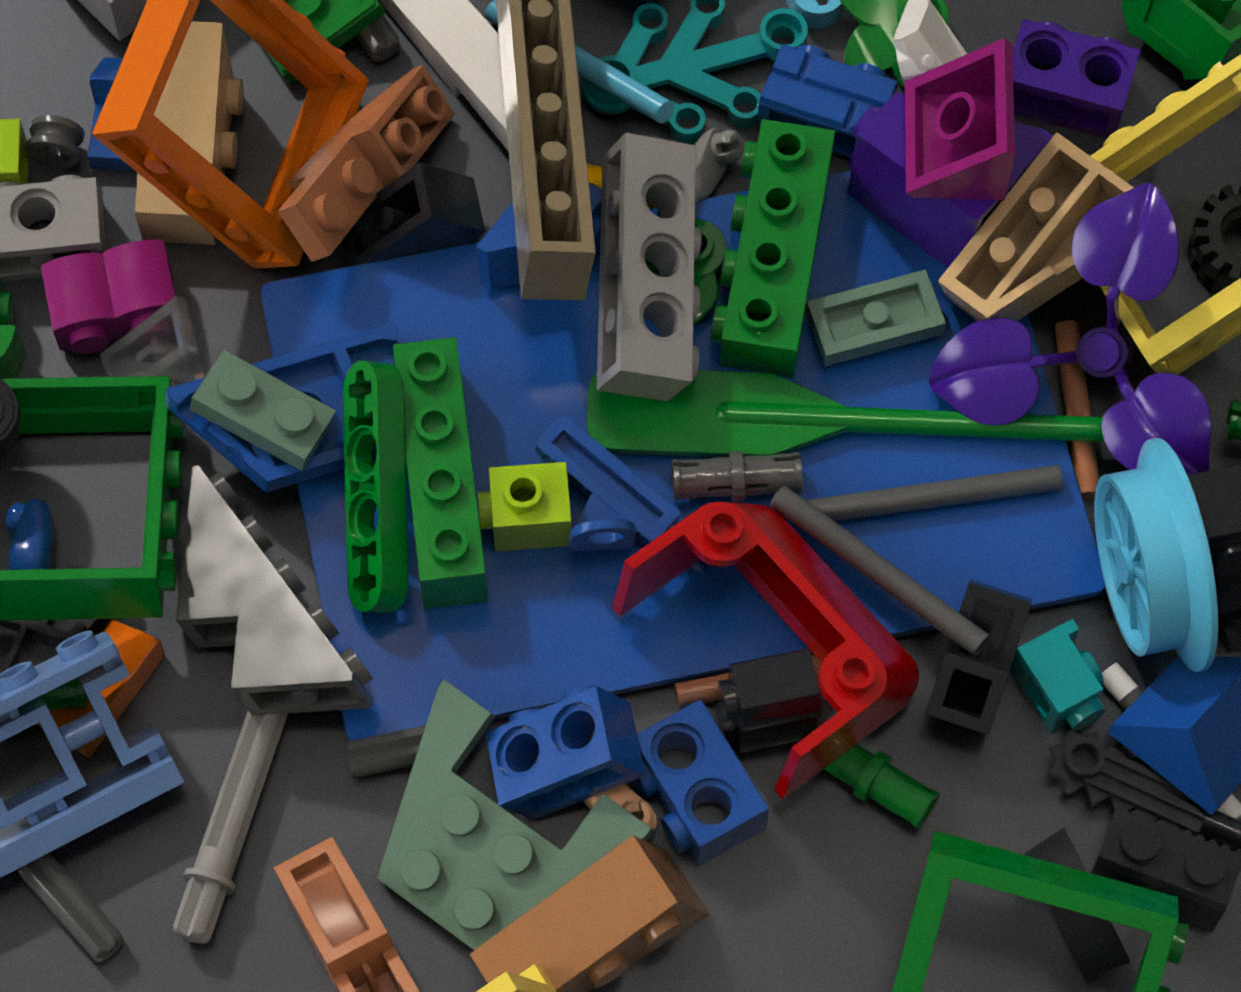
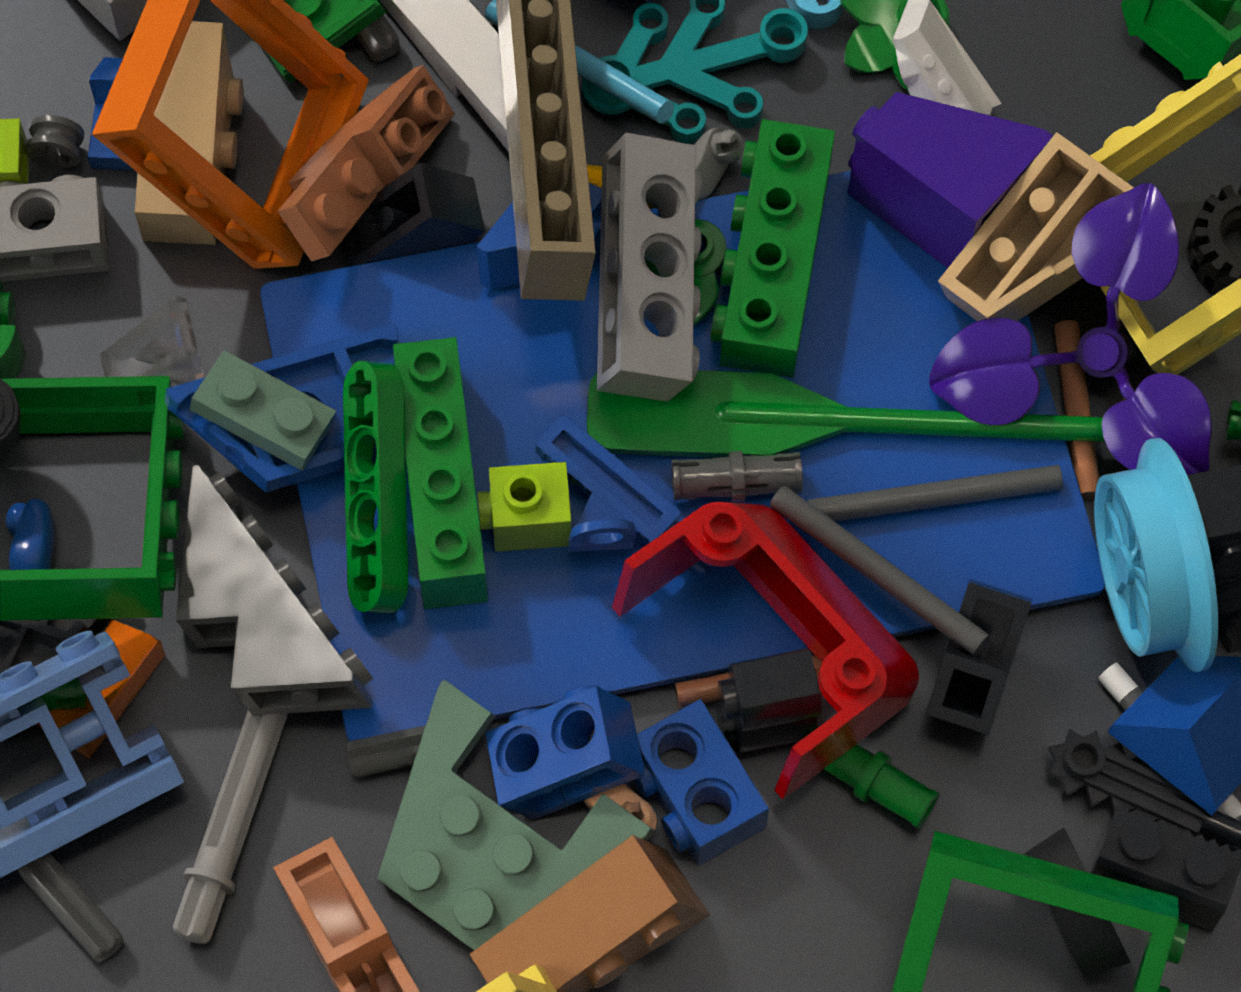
magenta brick [40,239,182,354] -> none
blue brick [757,44,898,158] -> none
sand green plate [805,269,946,366] -> none
magenta slope [905,38,1015,200] -> none
teal brick [1010,618,1106,734] -> none
dark purple brick [1013,19,1140,138] -> none

